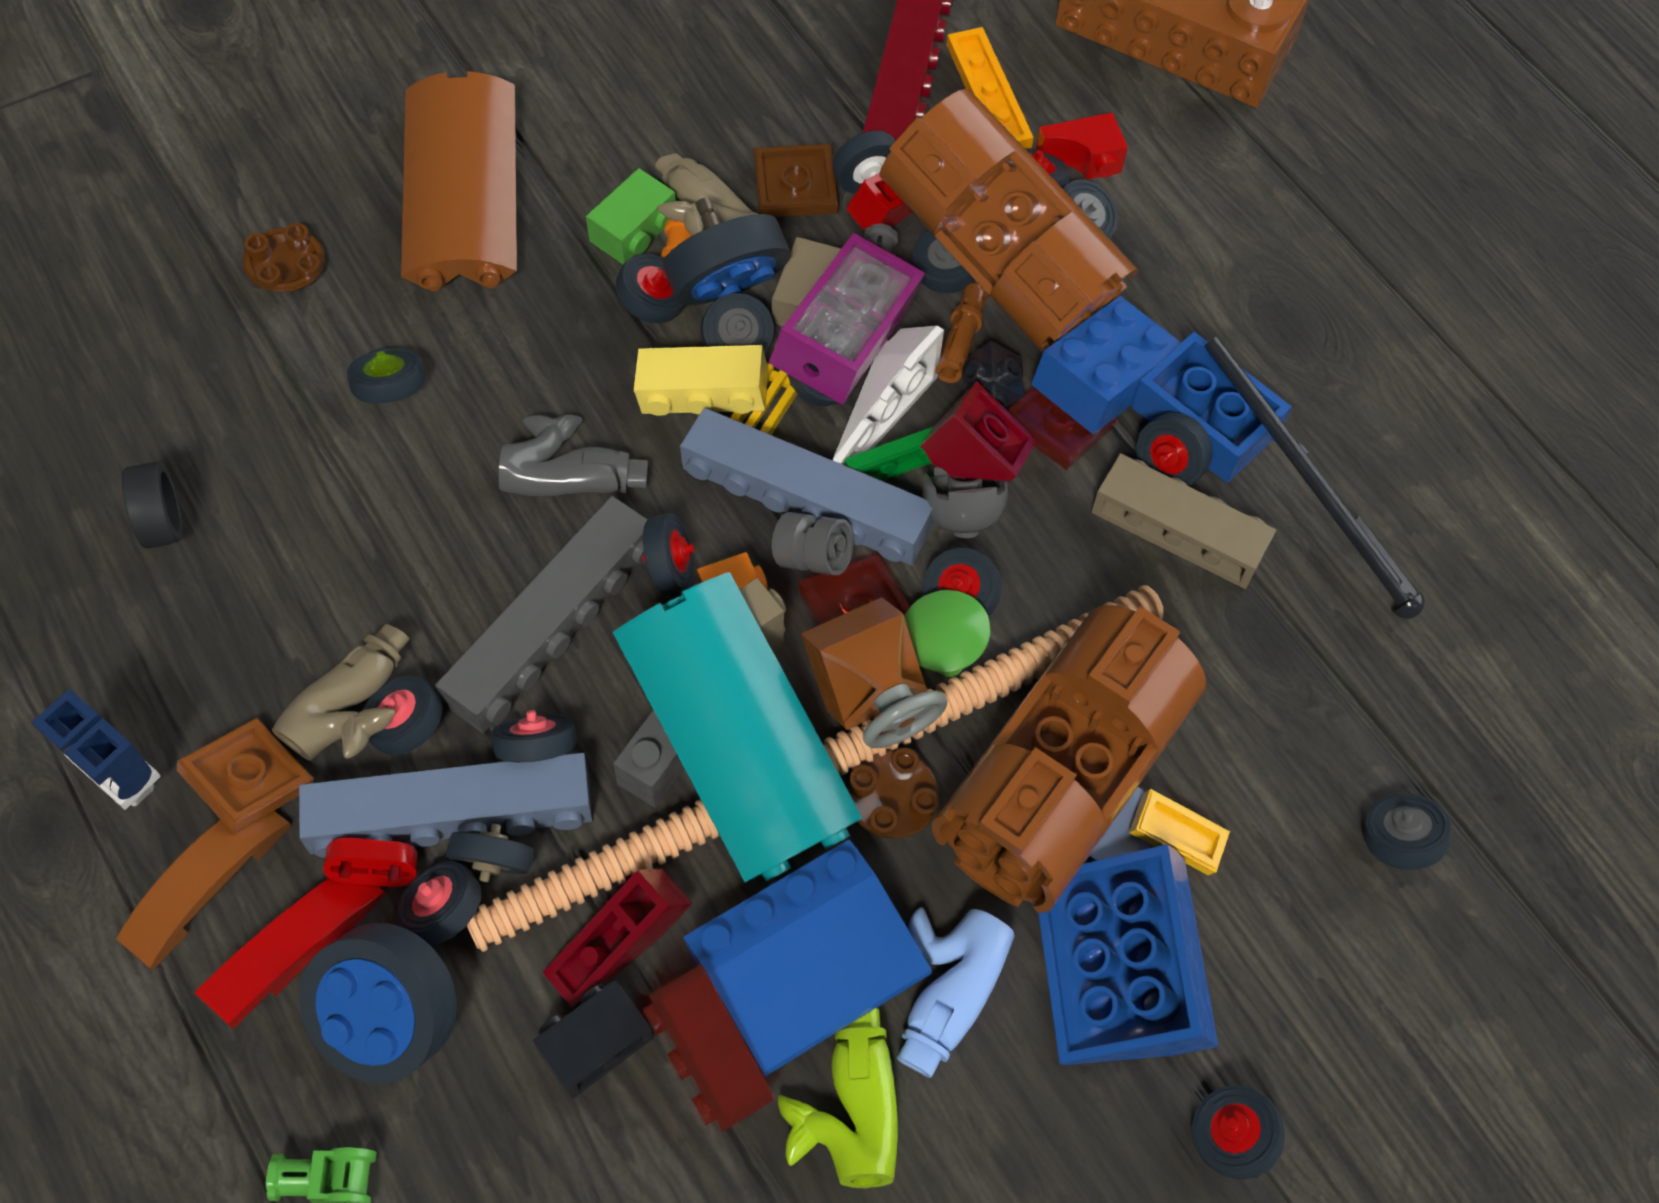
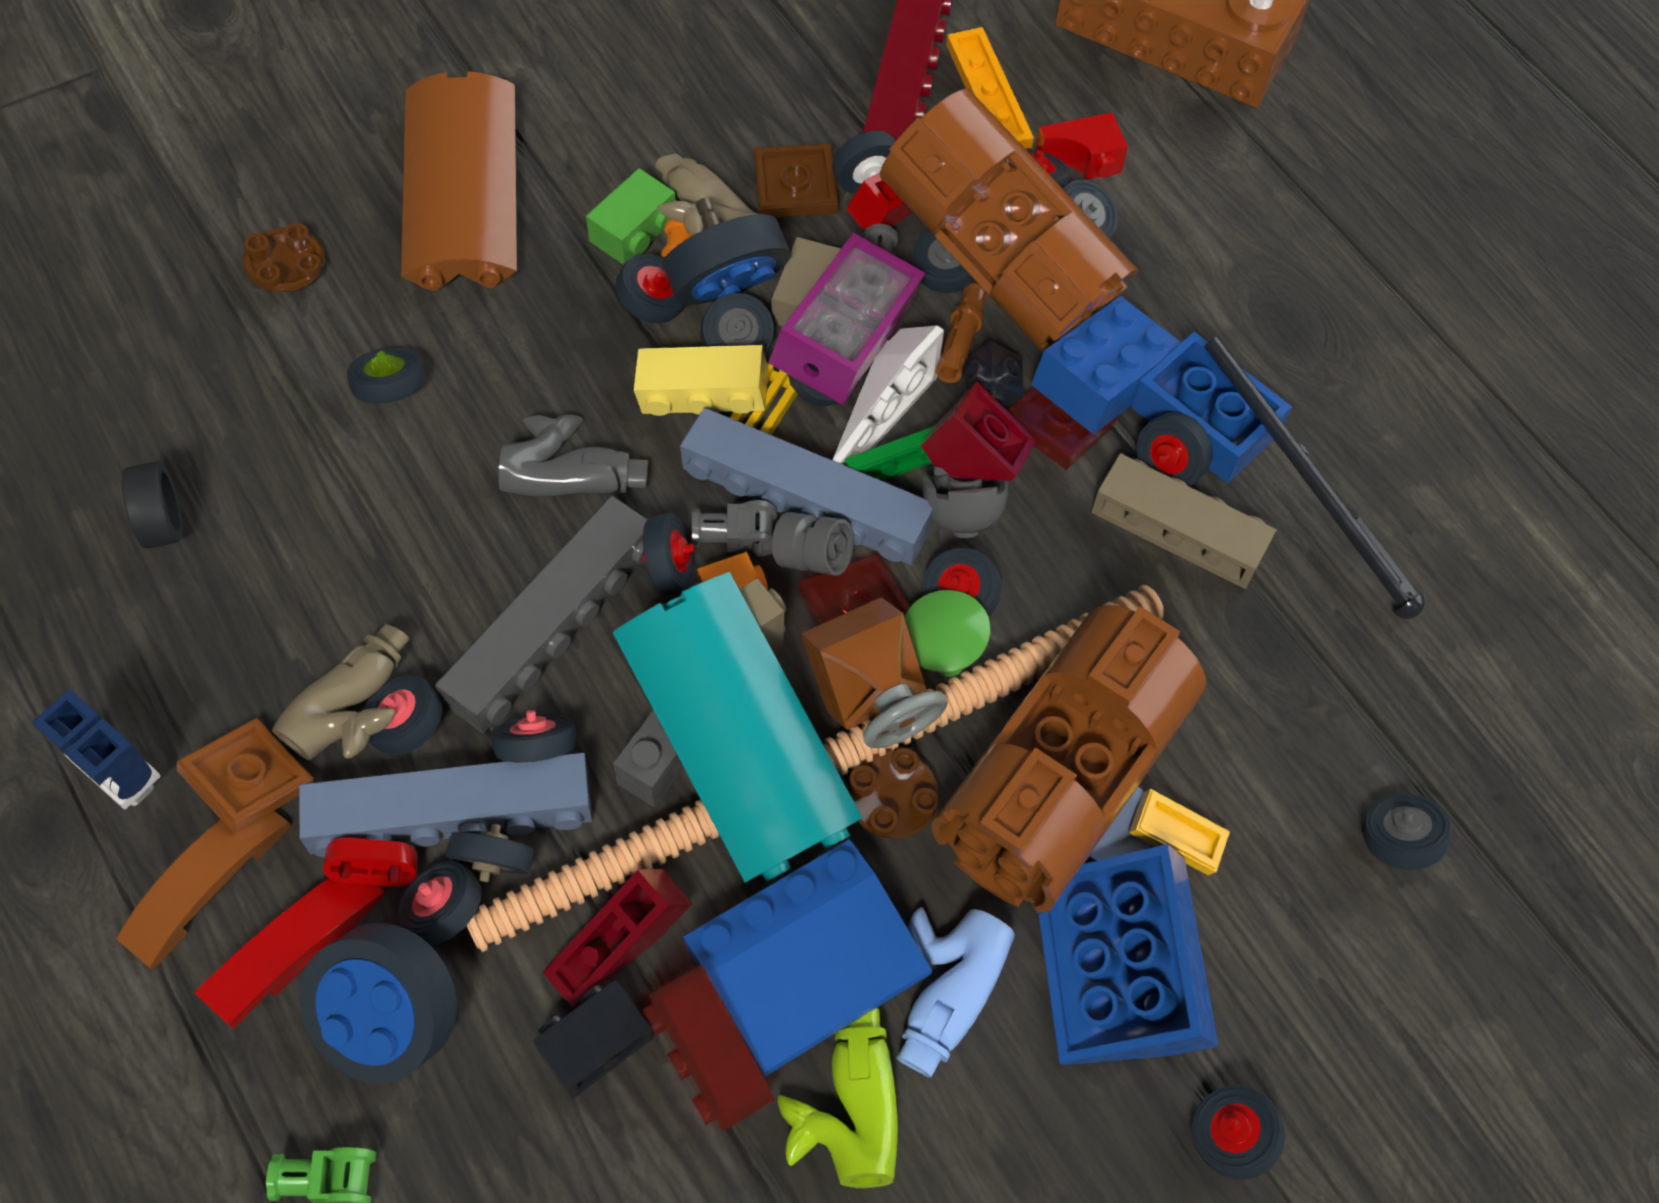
none -> dark grey connector [692,500,777,557]

